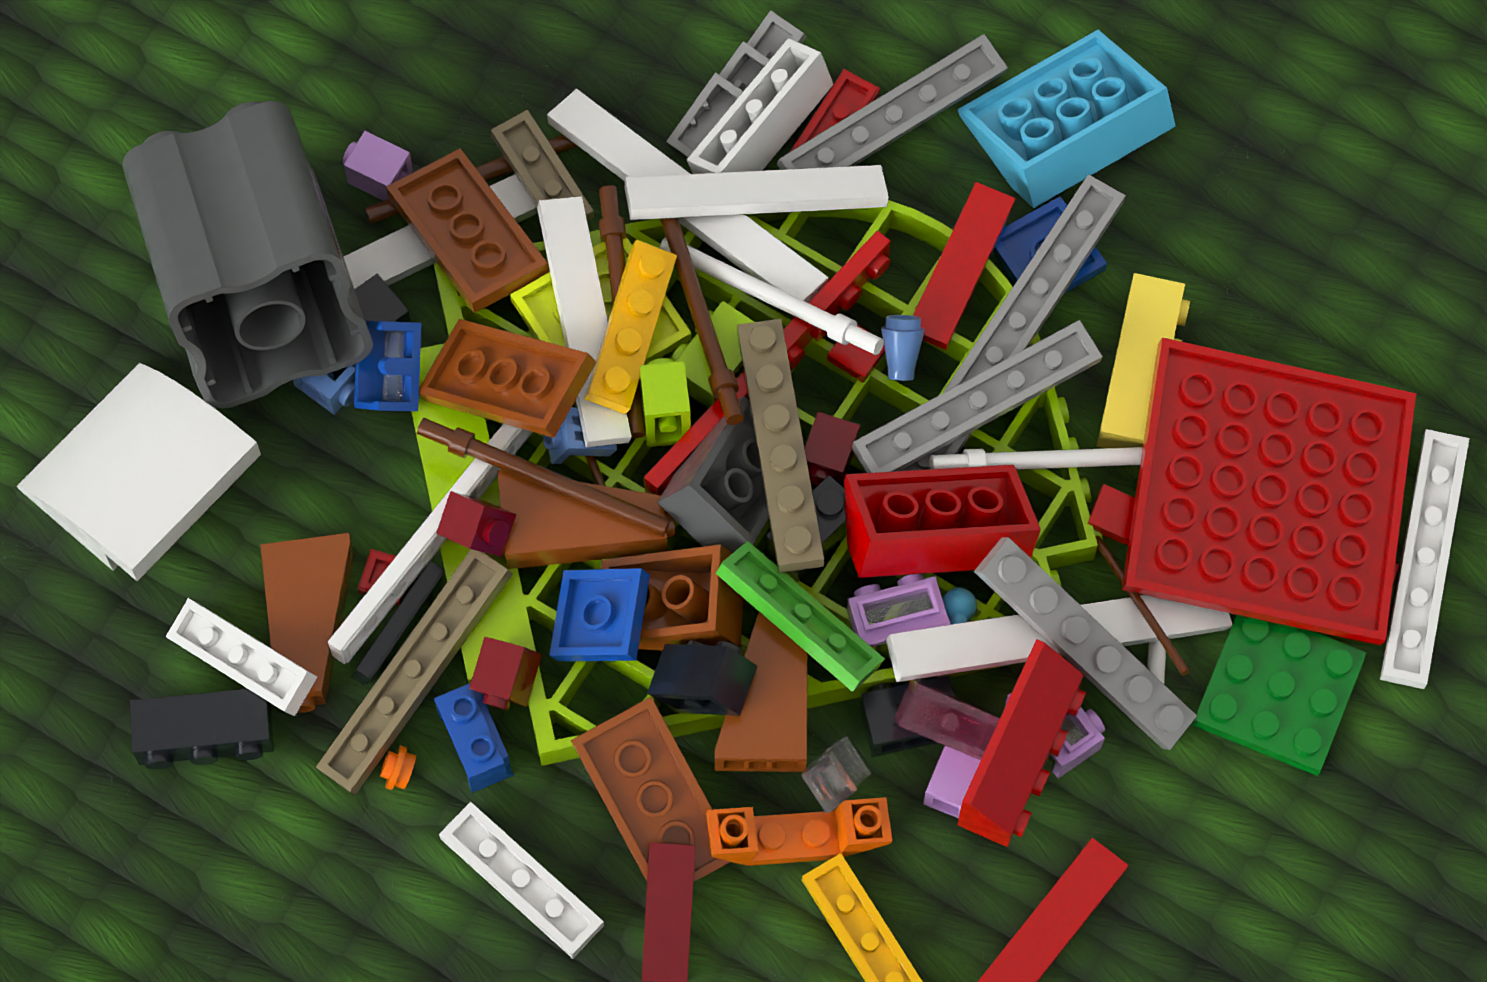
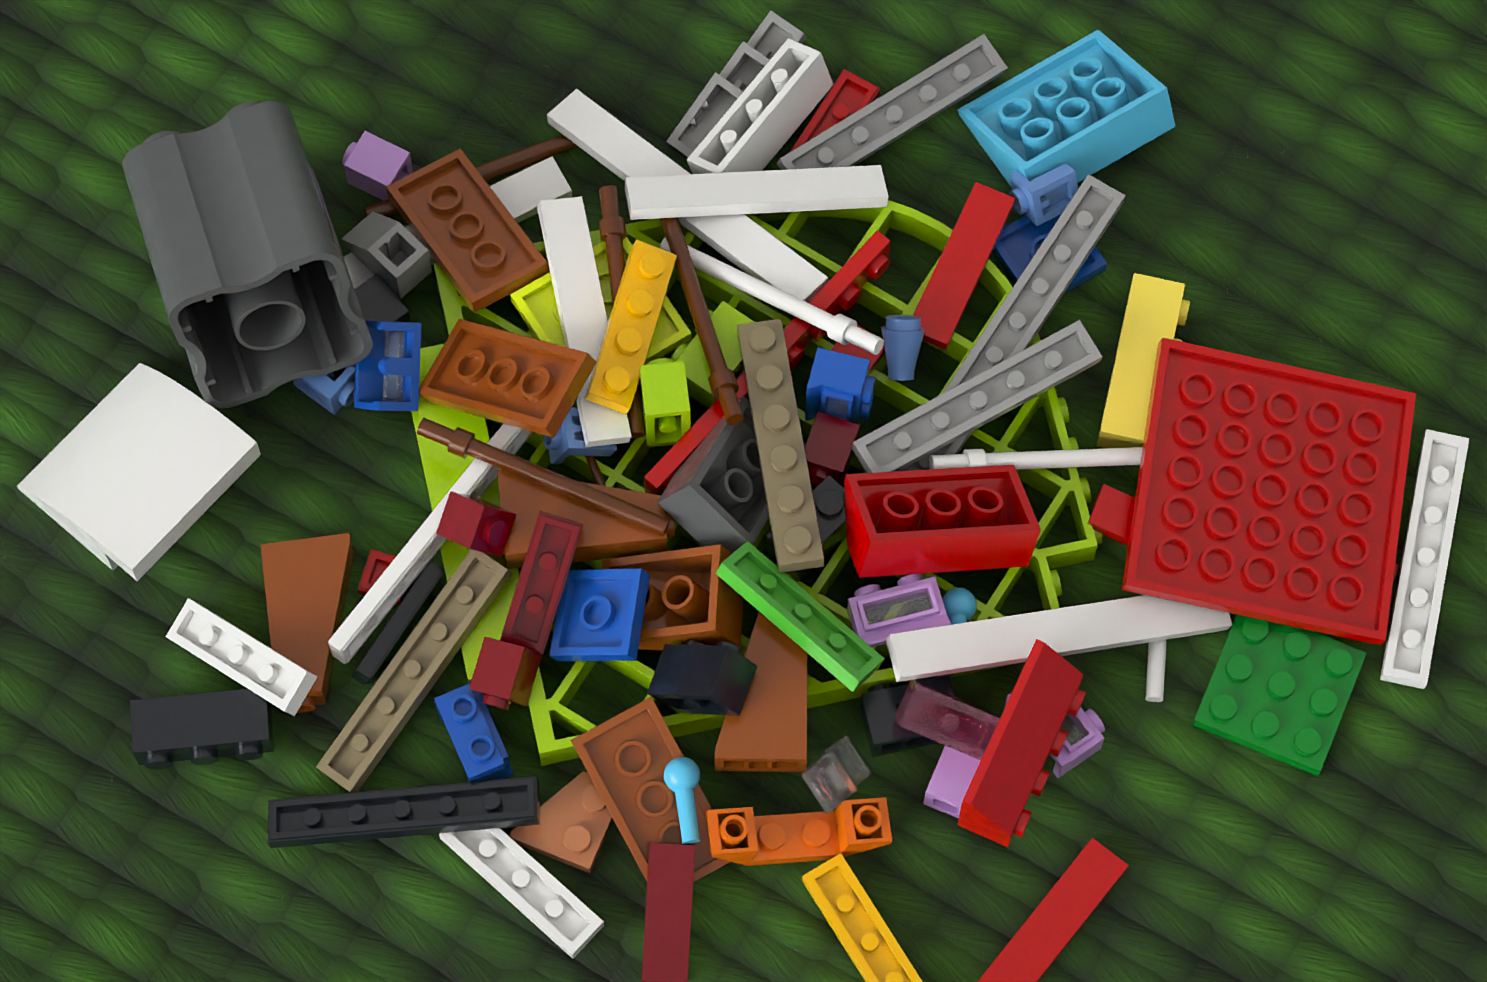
orange plate [380,745,416,790] -> none
dark tan plate [491,109,594,221] -> none
light grey plate [974,537,1197,750] -> none
reddish brown piece [1095,536,1190,676] -> none
none -> black tile [268,776,540,848]
none -> light grey slope [341,212,432,299]
none -> dark red tile [500,511,583,654]
none -> nougat wing [509,771,613,873]
none -> medium azure bar [664,757,701,844]
none -> blue window [805,348,876,424]
none -> medium blue bracket [1009,163,1078,226]

